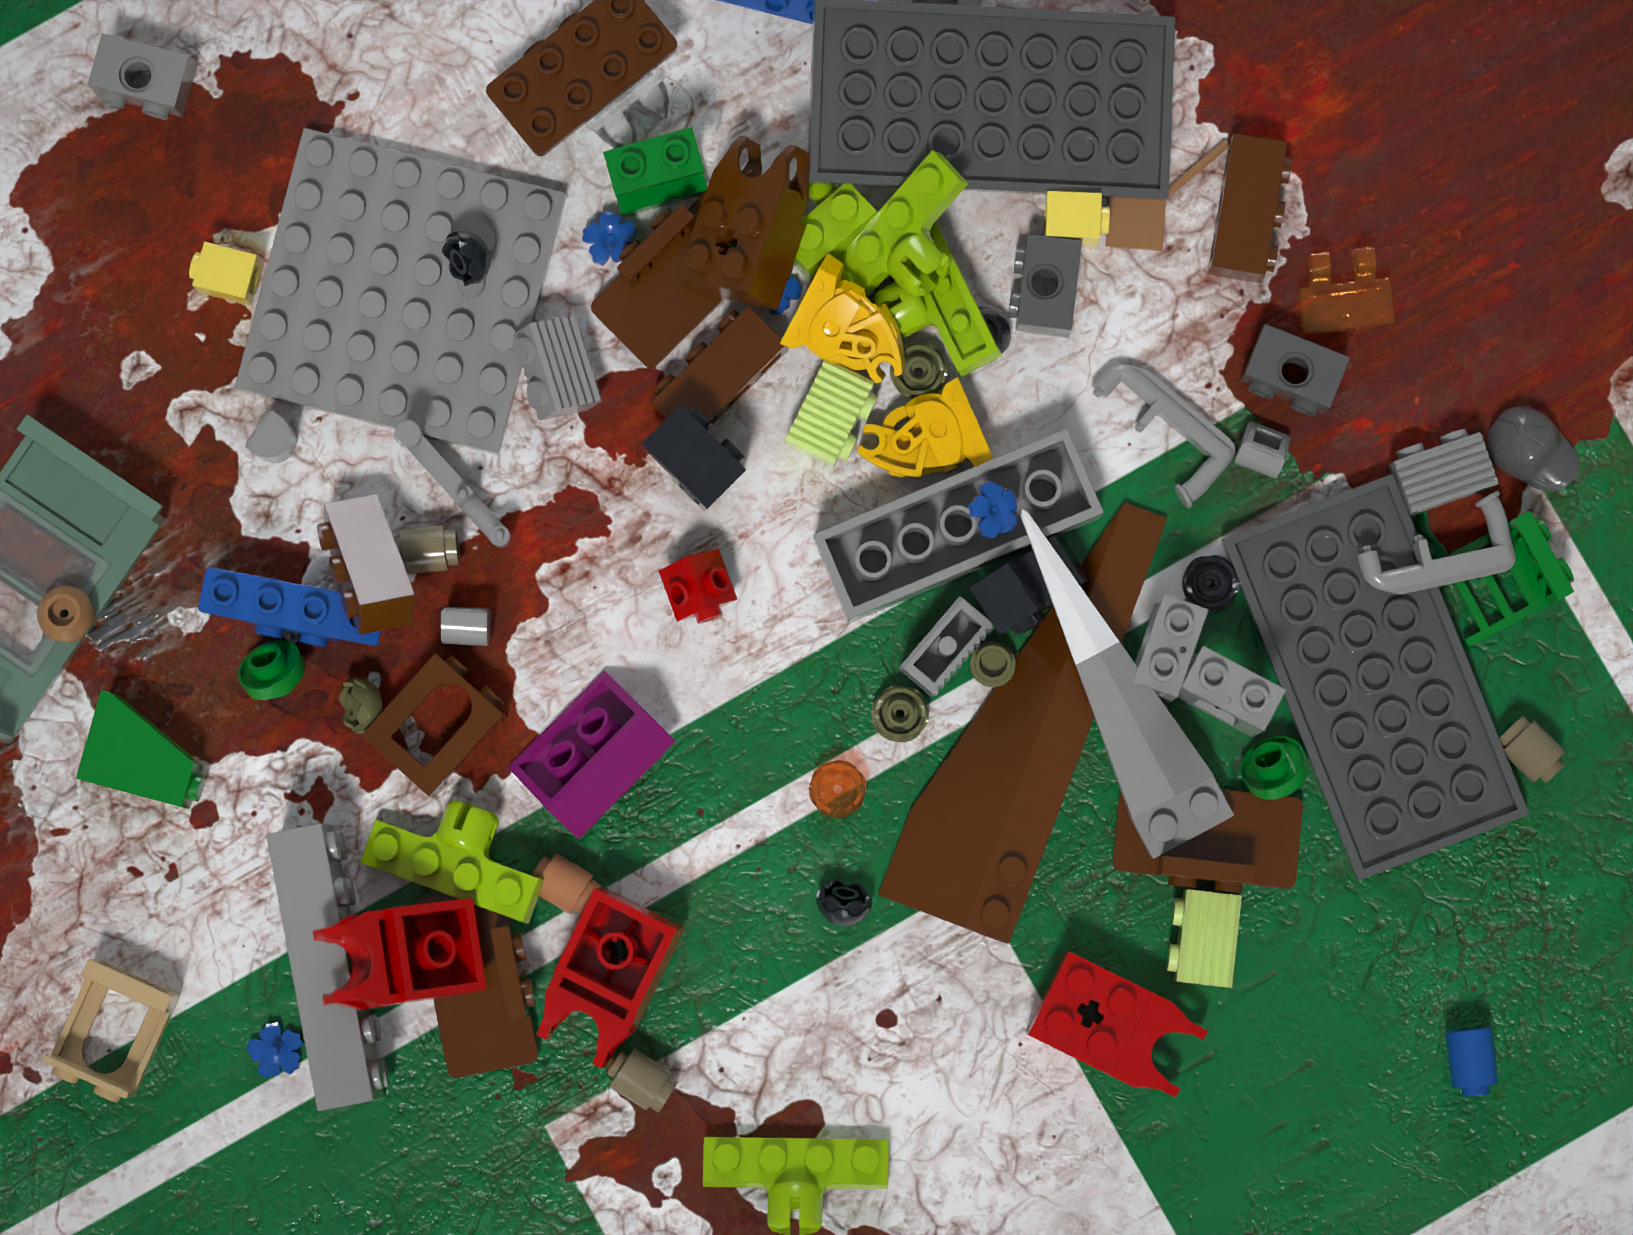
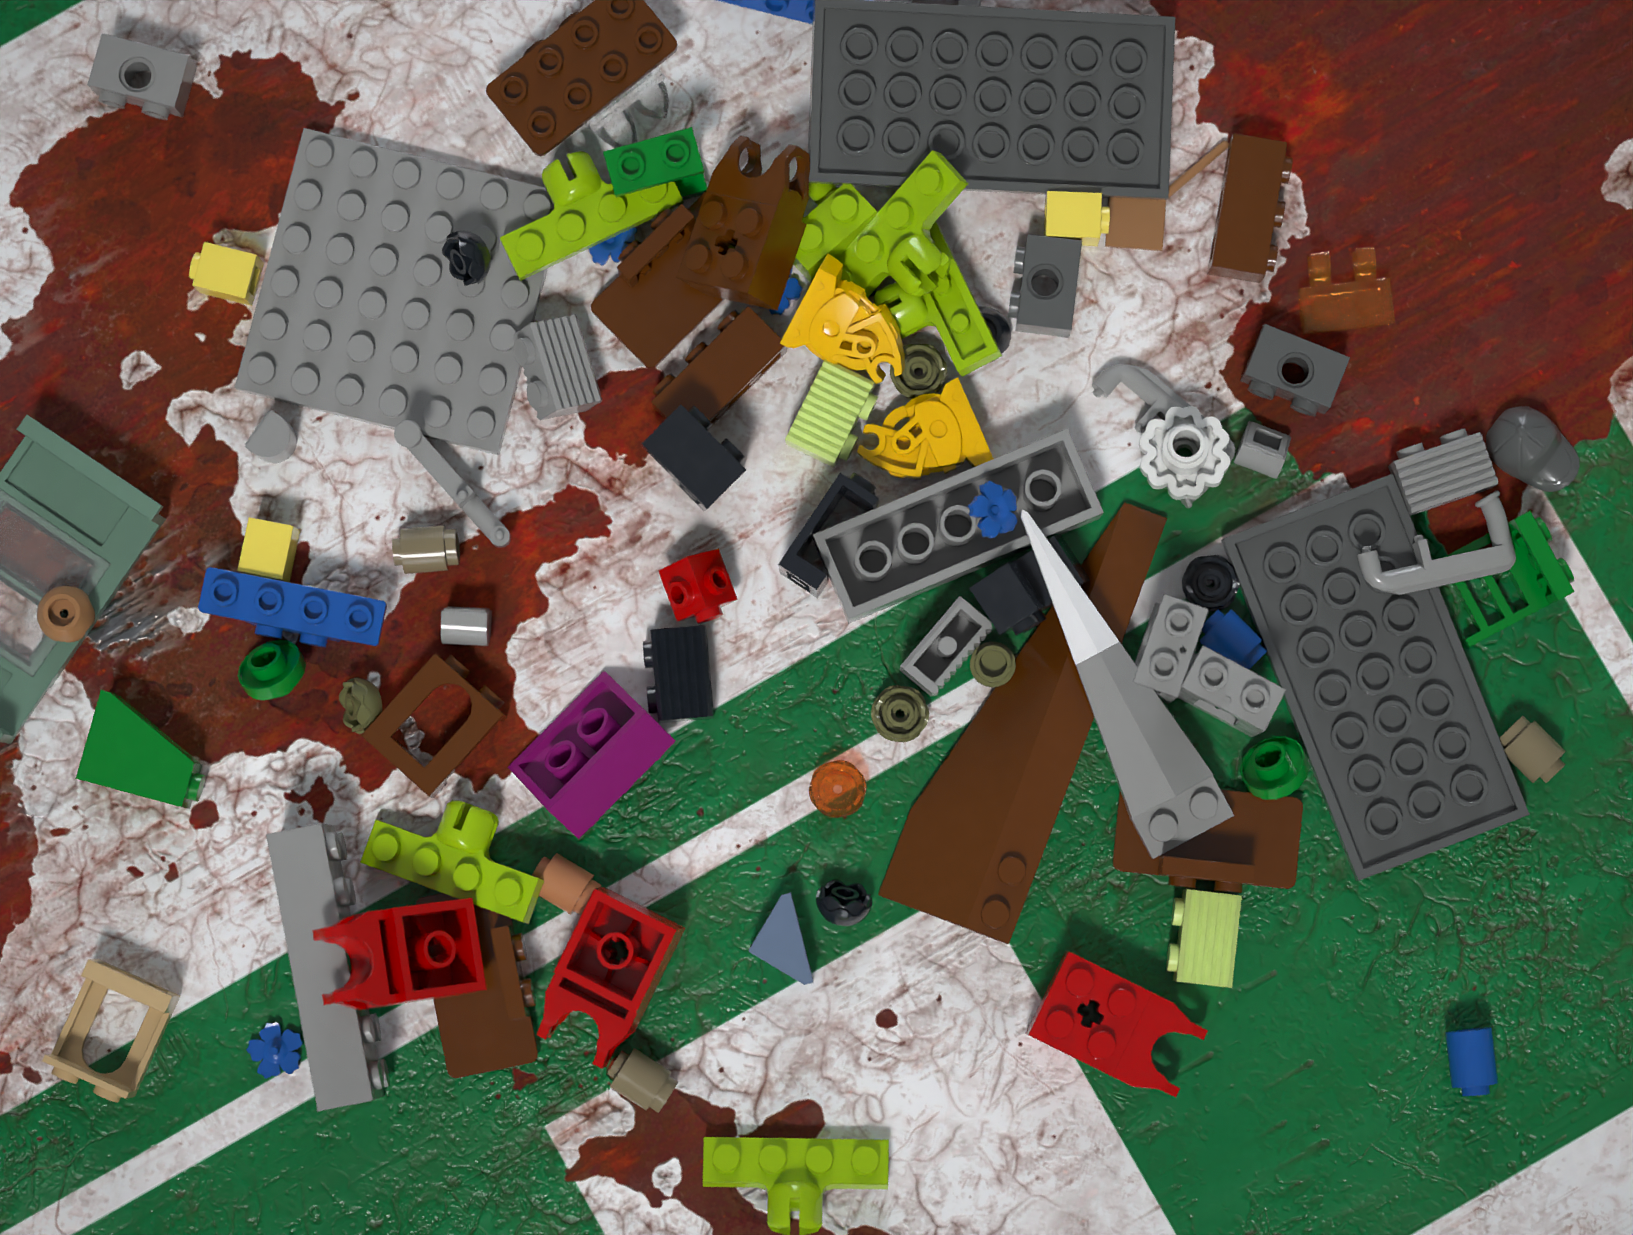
brick [317,494,415,635] -> none
none -> light yellow brick [237,517,300,582]
none -> lime plate [499,151,684,281]
none -> black brick [643,625,714,723]
none -> sand blue slope [748,893,814,985]
none -> black panel [778,472,879,599]
none -> white plant [1139,406,1231,500]
none -> blue brick [1199,609,1267,670]

